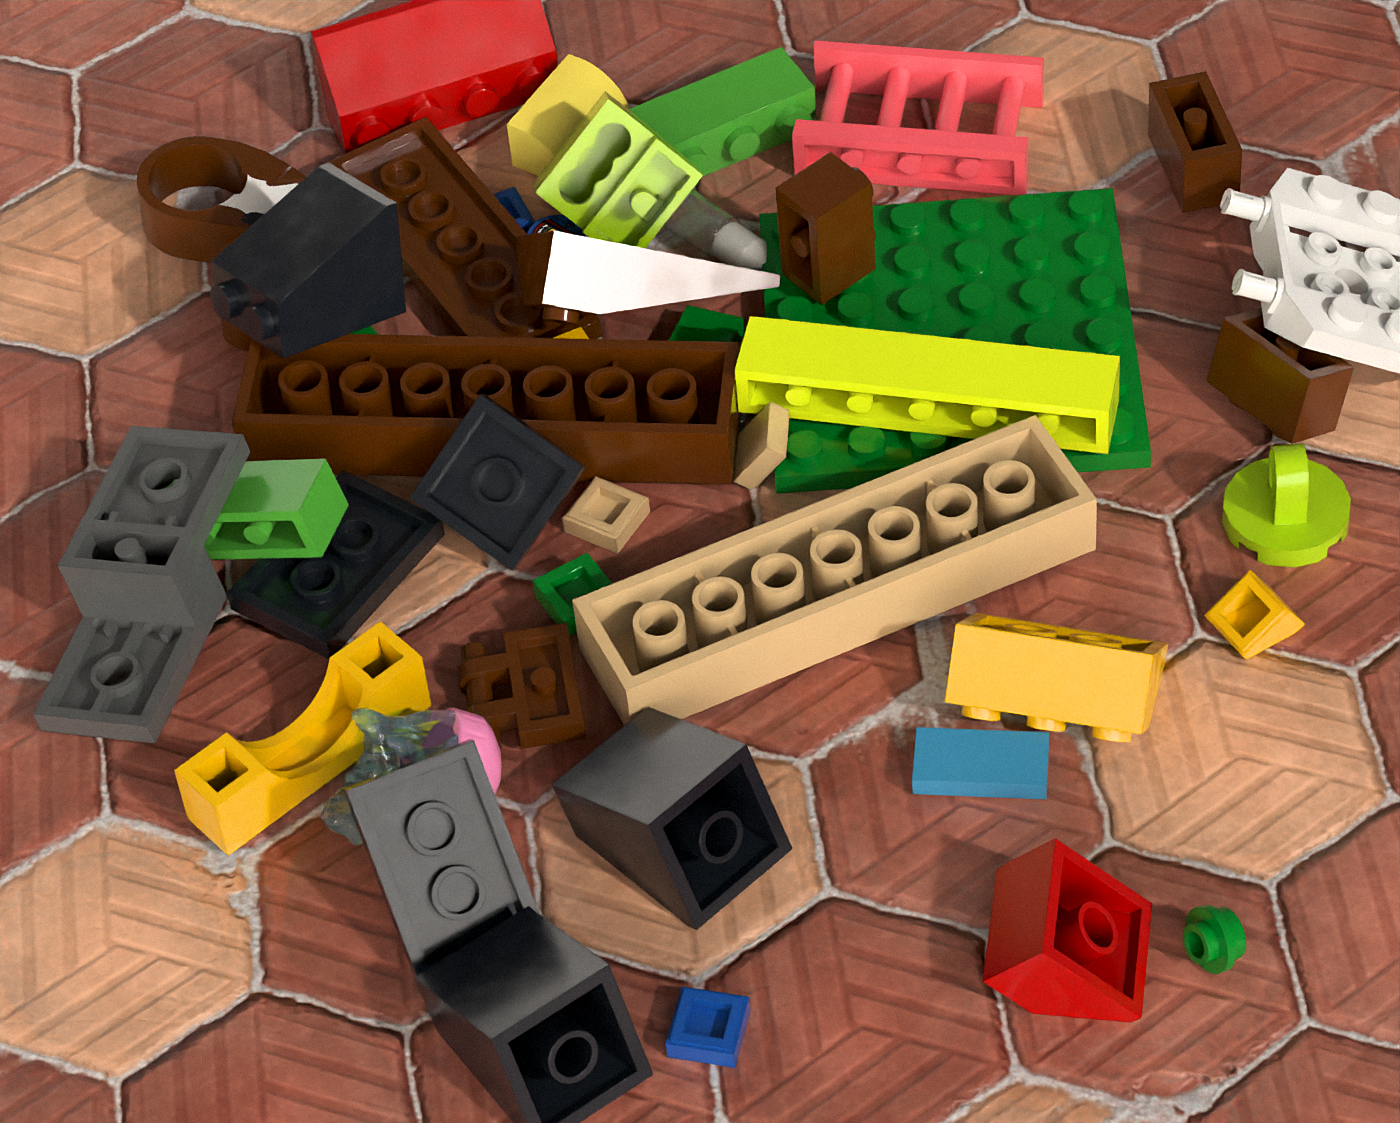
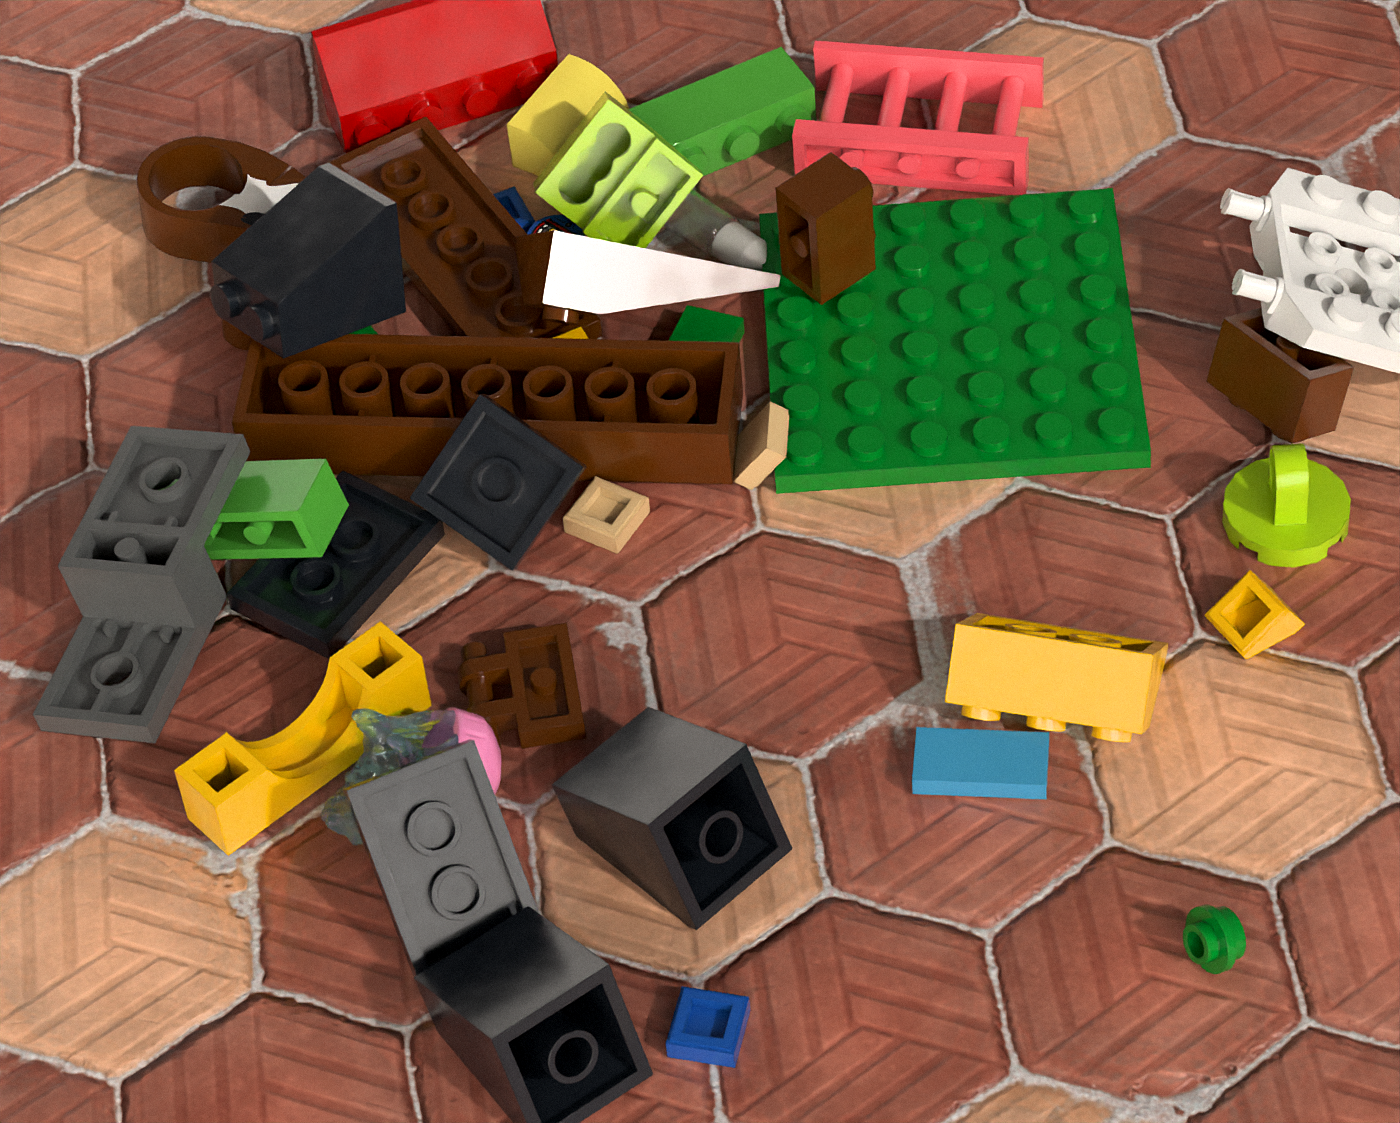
green plate [532,553,612,636] -> none
tan brick [572,415,1097,726] -> none
neon yellow brick [735,316,1120,454] -> none
red slope [983,838,1152,1023] -> none
reddish brown brick [1148,71,1242,213] -> none

